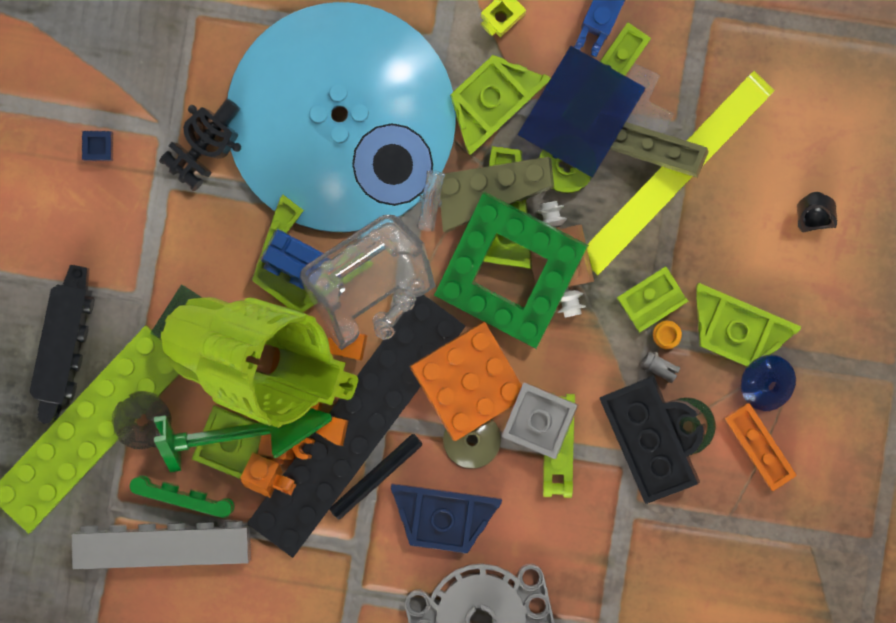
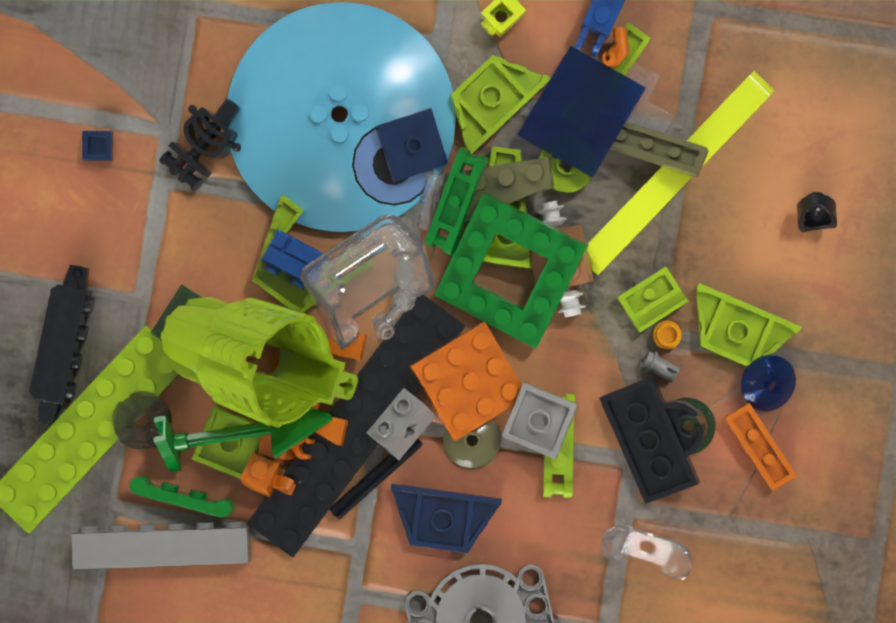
none -> light grey brick [367,388,436,460]
none -> dark blue plate [375,108,448,182]
none -> green plate [425,147,489,256]
none -> orange arm [602,26,630,68]
none -> clear piece [602,526,692,580]

